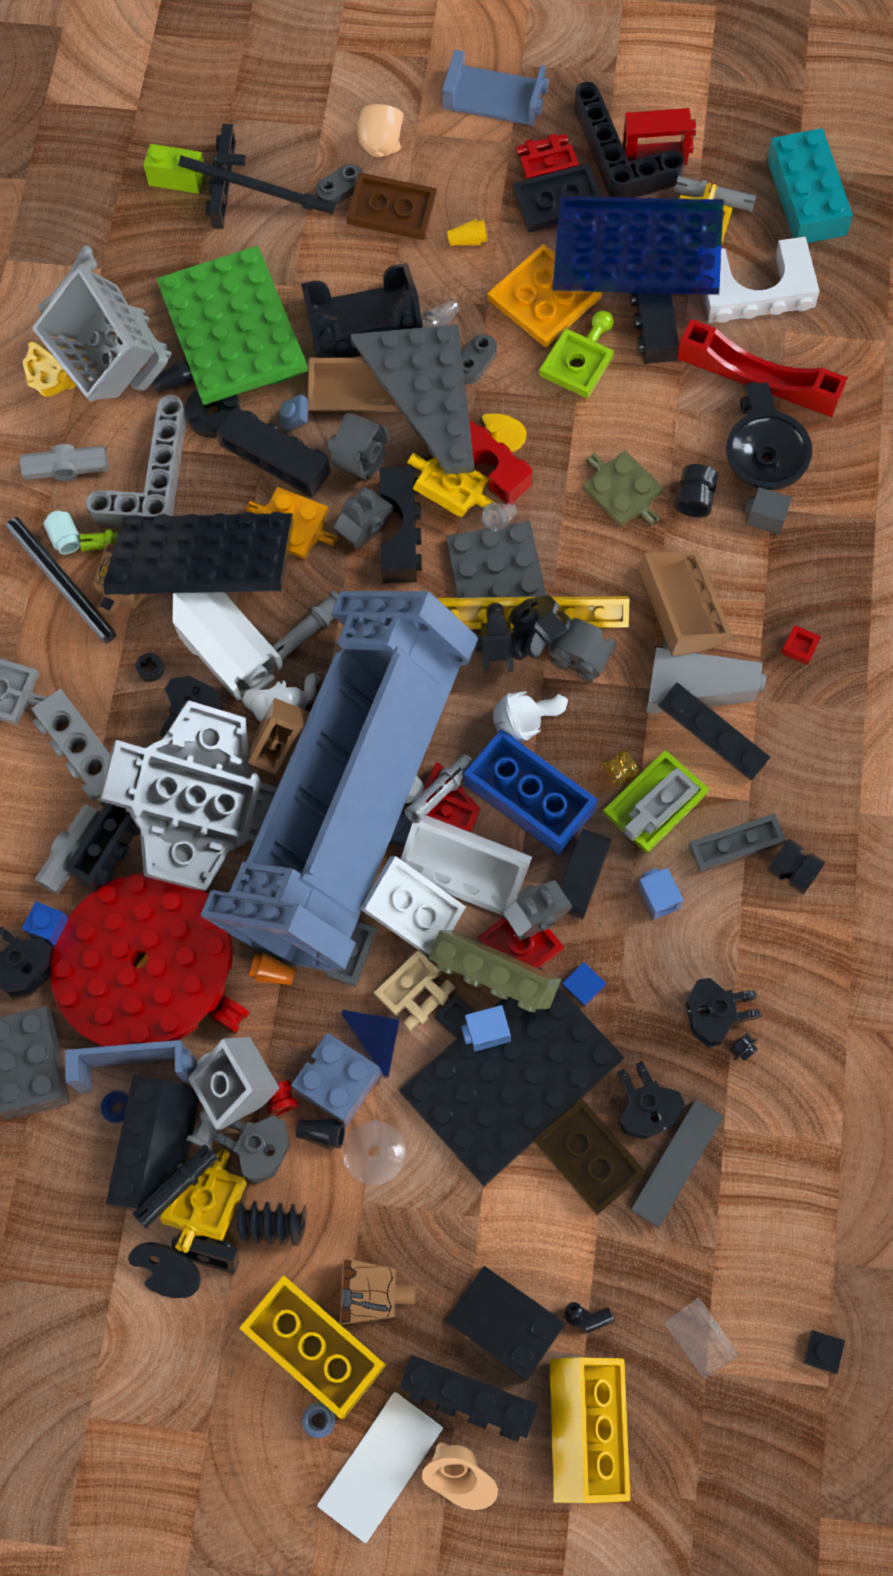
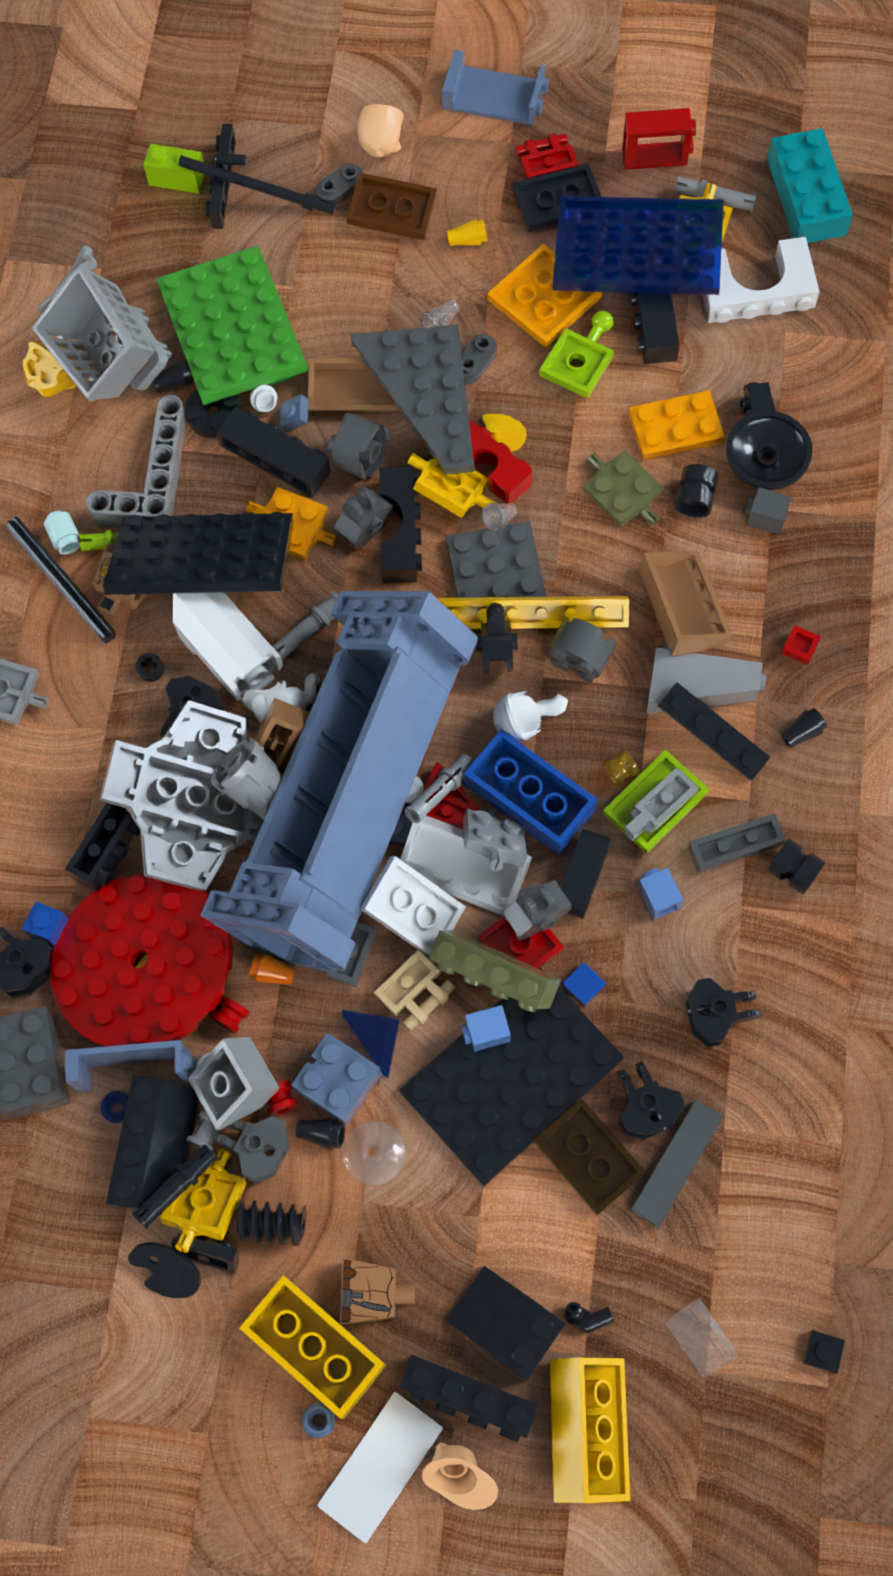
light grey piece [20,444,109,481] -> none
light grey brick [31,688,110,806] -> none
light grey piece [34,804,100,894] -> none
black windscreen [301,263,423,358] -> none
black tile [434,994,475,1039] -> none
black hinge [508,595,573,660] -> none
black beam [574,82,684,201] -> none
red arch [677,319,848,418] -> none
black plate [729,1032,758,1061] -> none
none -> light grey cone [211,738,283,820]
none -> white plate [250,384,278,412]
none -> light grey plate [463,808,527,872]
none -> light orange plate [628,390,725,461]
none -> black cone [781,708,827,748]

